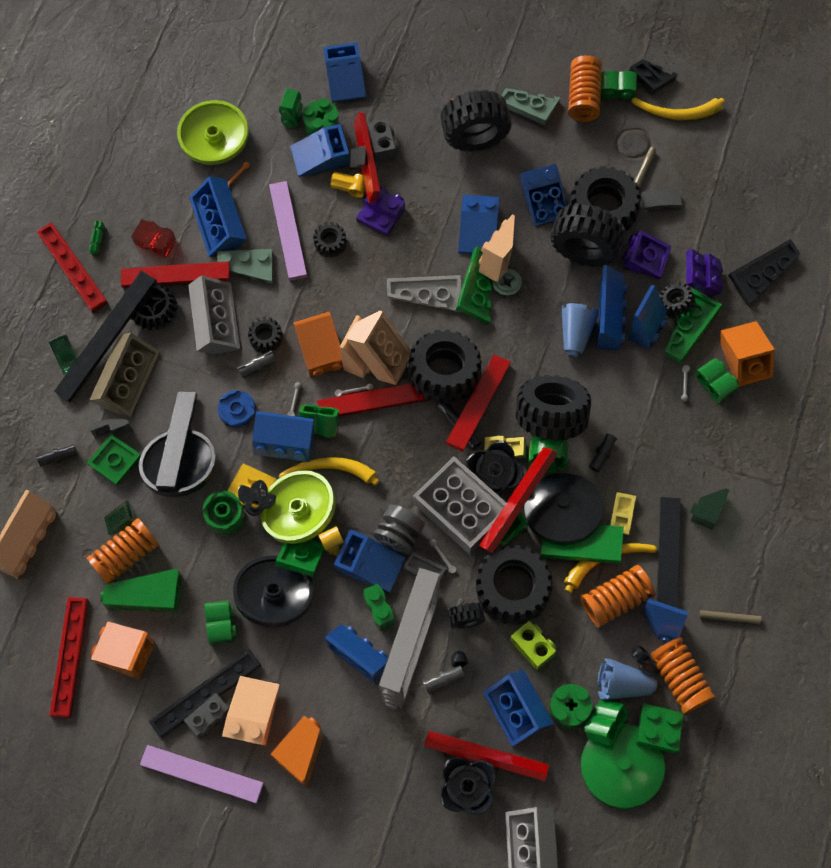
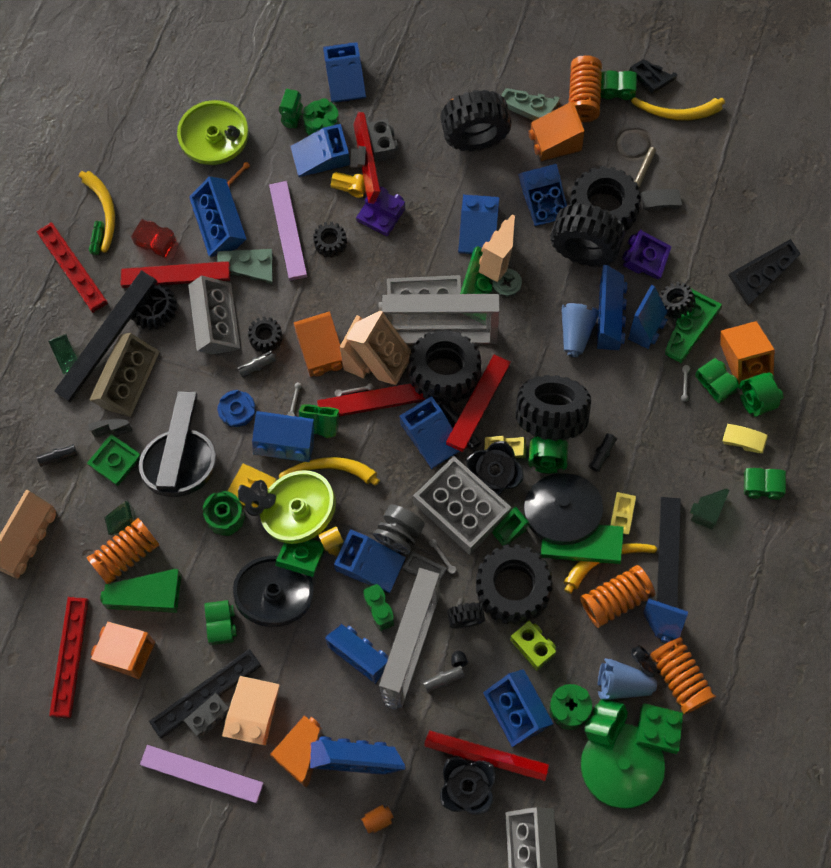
red tile [479,447,557,553] -> none
dark purple plate [686,249,723,297] -> none
dark tan bar [699,610,761,624] -> none
none -> yellow animal [79,171,115,253]
none -> black hinge [224,125,240,141]
none -> blue slope [310,737,405,775]
none -> orange brick [361,805,394,834]
none -> light grey window [379,294,499,345]
none -> blue slope [399,396,460,469]
none -> orange slope [528,102,584,161]
none -> light yellow slope [722,424,768,454]
none -> green brick [739,372,783,417]
none -> green brick [744,468,786,500]

